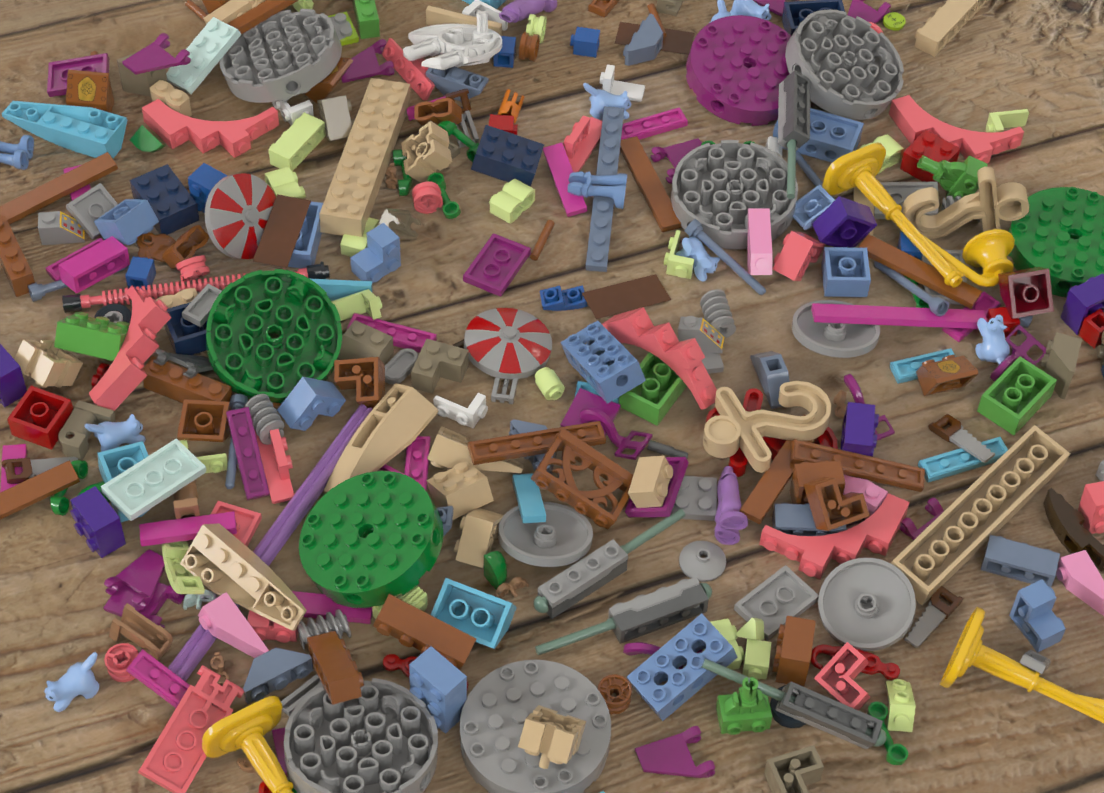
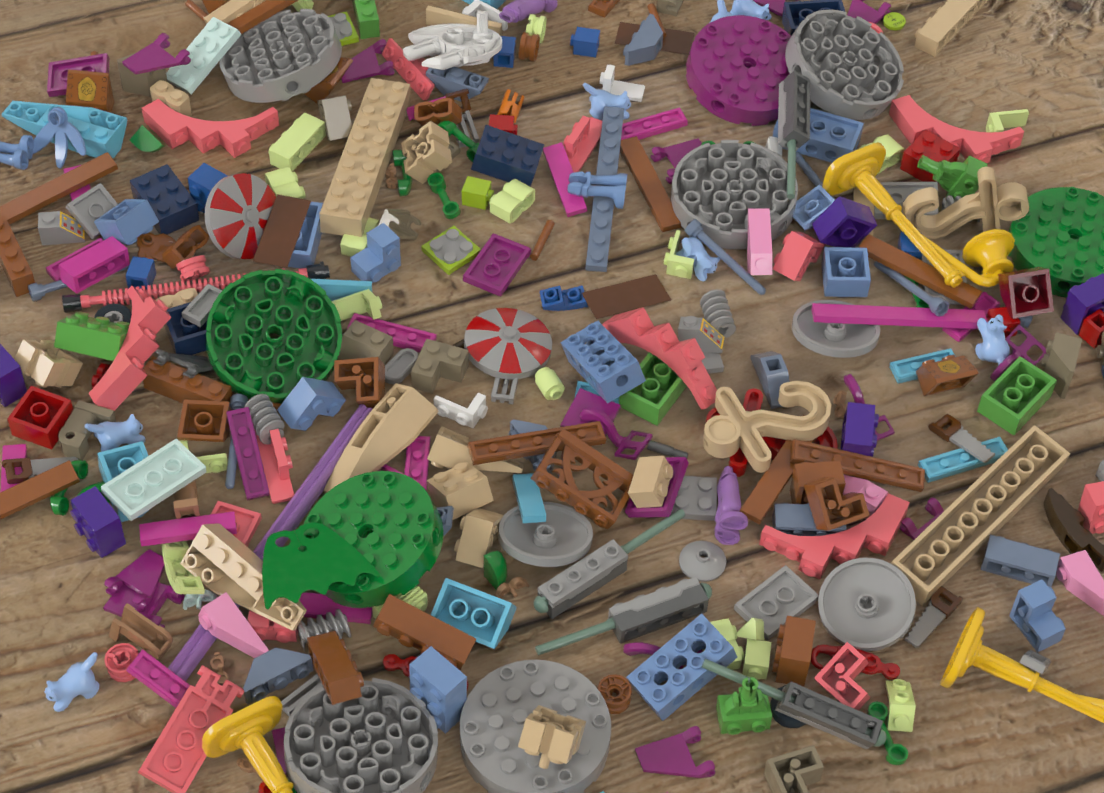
white bracket [272,100,314,126] -> none
coral wheel [412,181,443,214] -> none
none -> medium blue plant [33,107,86,169]
none -> green piece [262,522,380,610]
none -> piece [421,225,481,275]
none -> lime brick [461,176,494,210]

